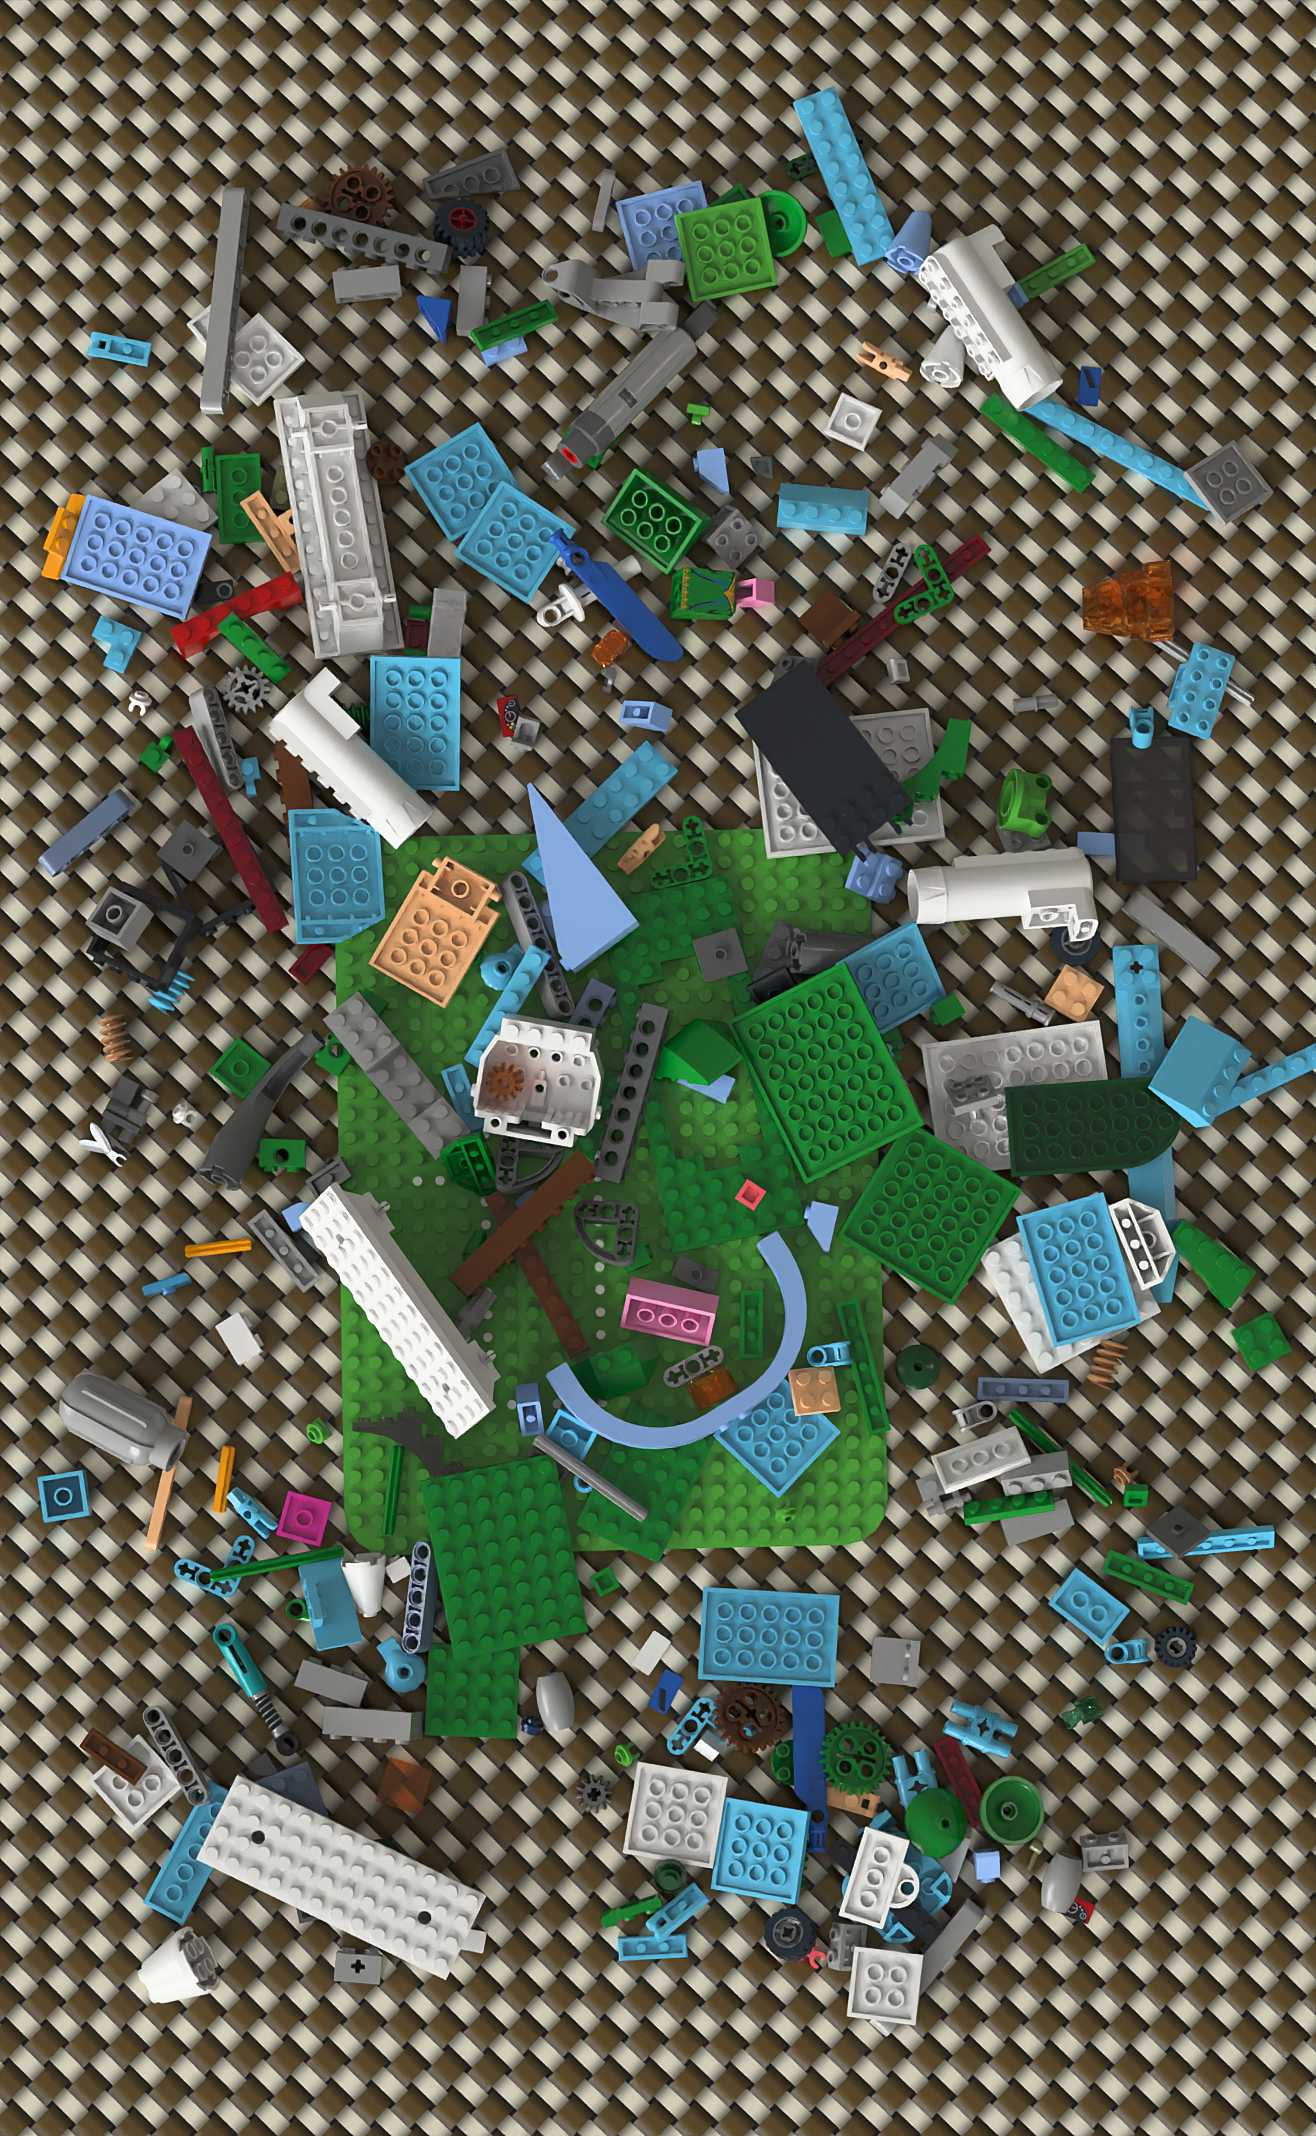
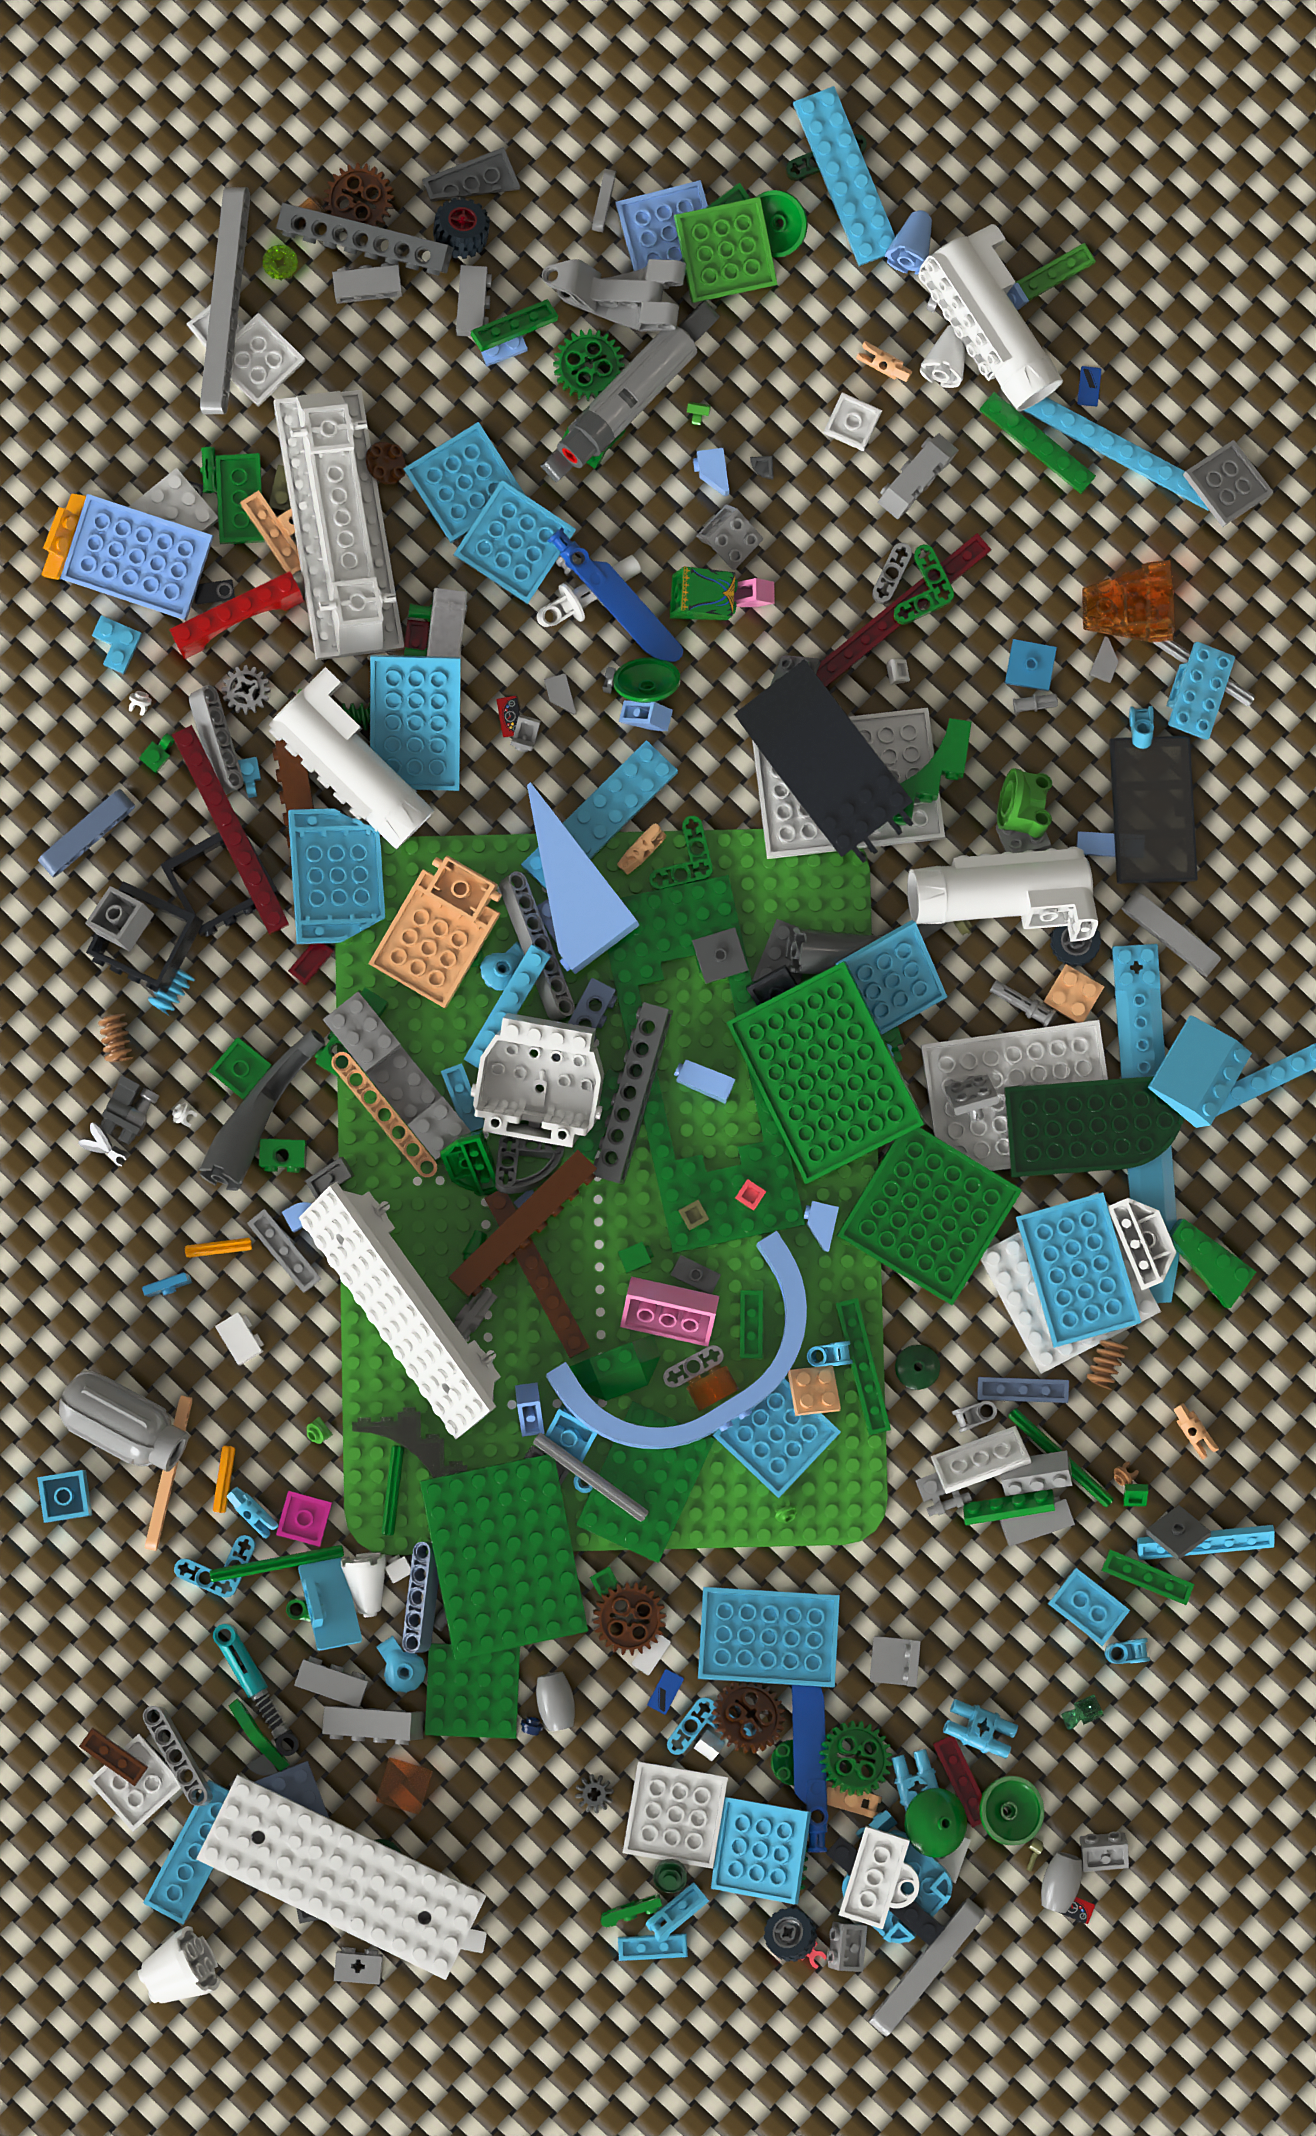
medium azure plate [87,332,152,367] -> none
dark grey plate [157,819,220,882] -> none
green plate [217,611,292,684] -> none
blue slope [417,295,453,345] -> none
clear orange gear [486,1062,525,1101] -> none
dark grey beam [574,1200,640,1267] -> none
clear orange gear [592,629,628,668] -> none
green slope [601,467,712,575] -> none
bright green plate [615,1742,640,1766] -> none
green wedge [654,1018,743,1086] -> none
medium azure slope [776,483,869,535] -> none
reddish brown bracket [799,591,861,651] -> none
green tile [815,209,852,259] -> none
light blue plate [845,845,903,904] -> none
white plate [847,1946,924,2025] -> none
green brick [929,993,966,1028] -> none
light blue slope [973,1848,1000,1883] -> none
black bush [1154,1626,1197,1668] -> none
green plate [1230,1311,1292,1372] -> none
none -> green beam [228,1698,290,1772]
none -> clear neon green gear [262,245,298,281]
none -> light nougat beam [331,1052,437,1177]
none -> light grey tile [544,674,576,715]
none -> green gear [553,329,625,401]
none -> reddish brown gear [592,1581,667,1656]
none -> green dish [613,658,680,703]
none -> olive plate [679,1200,709,1231]
none -> dark azure plate [1005,639,1057,691]
none -> light grey tile [1089,636,1119,683]
none -> light nougat hinge [1174,1403,1219,1460]

